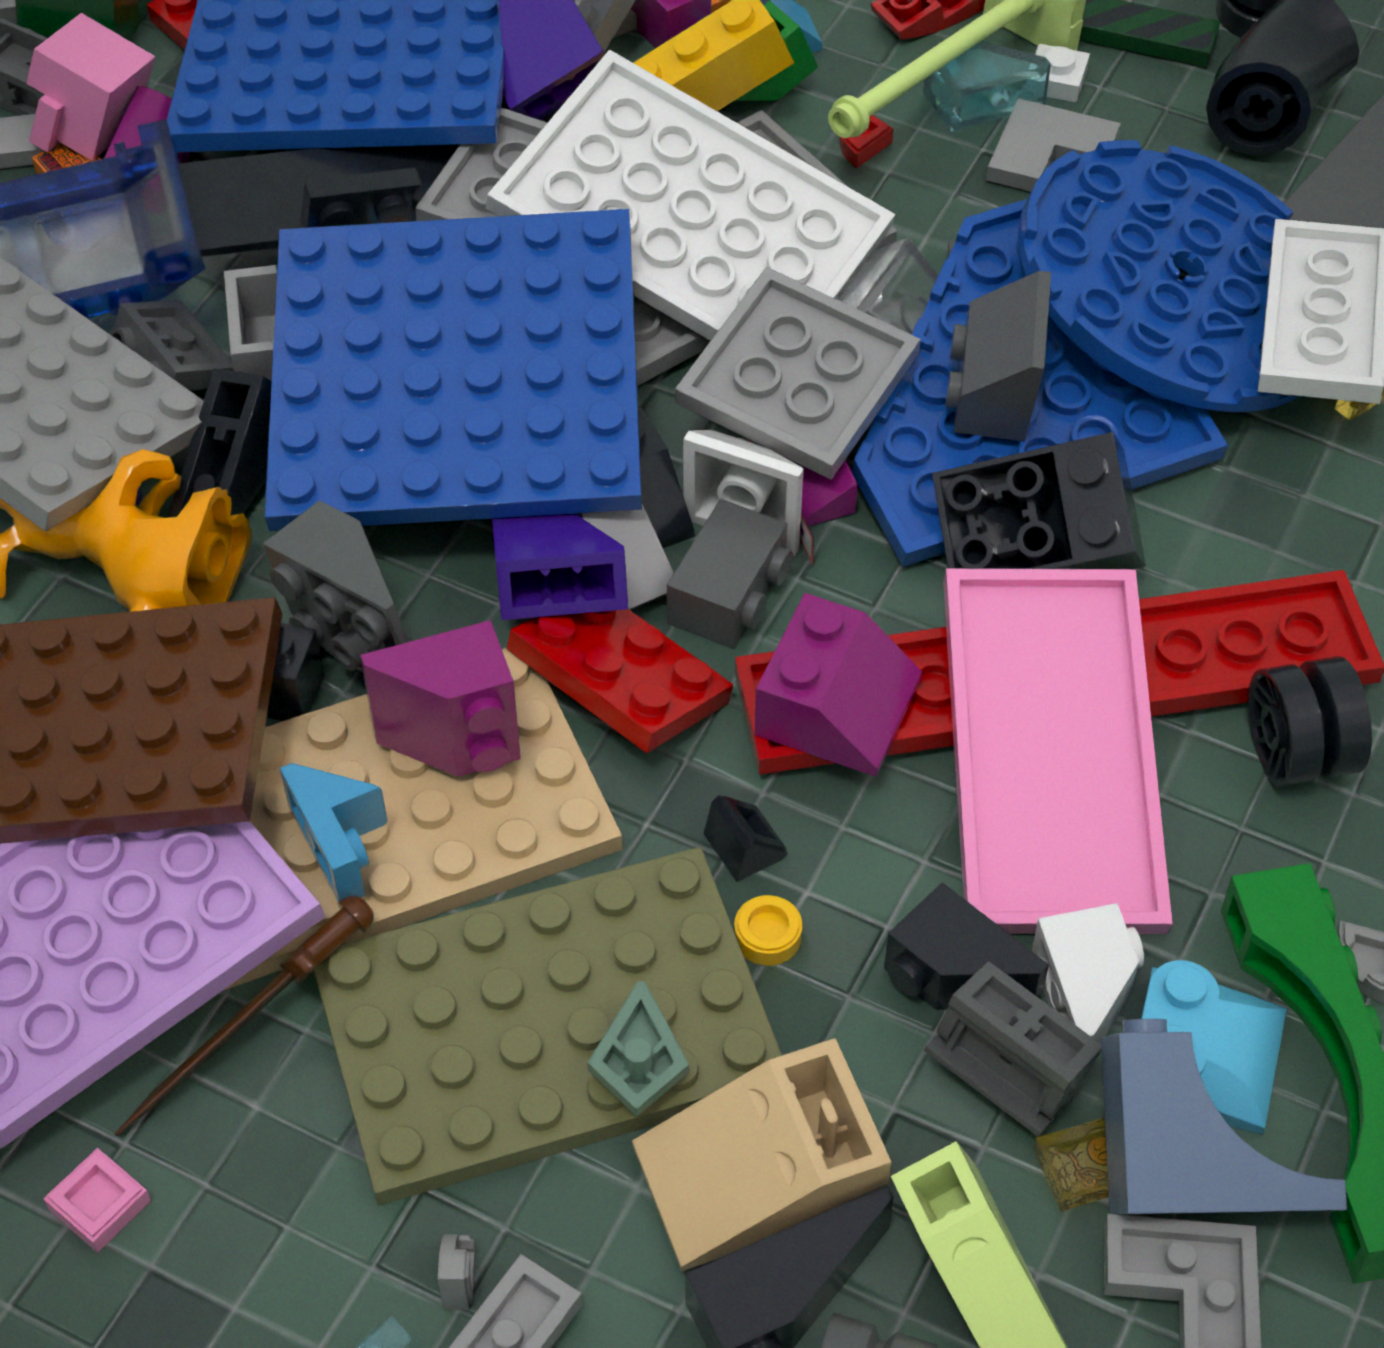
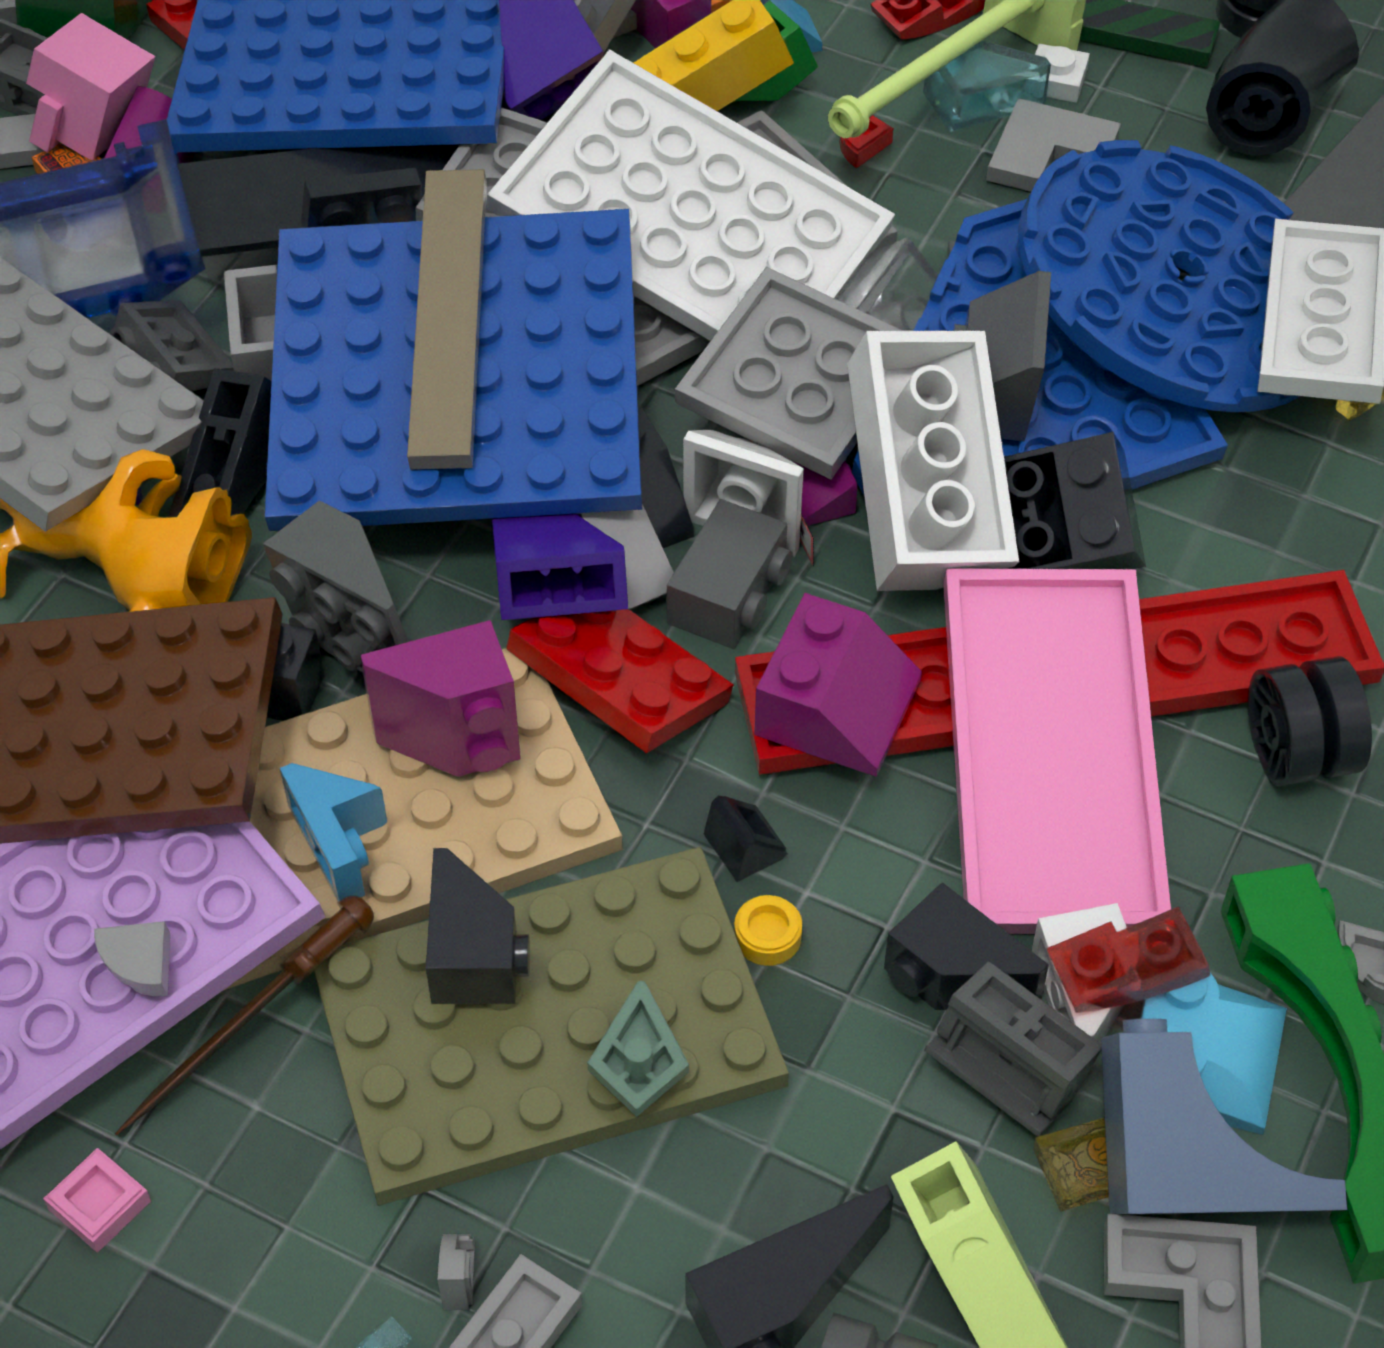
tan slope [632,1038,892,1272] -> none
none -> light grey tile [94,921,170,996]
none -> dark tan tile [407,169,487,469]
none -> black slope [426,848,530,1004]
none -> white slope [847,331,1019,591]
none -> clear red slope [1046,906,1210,1013]

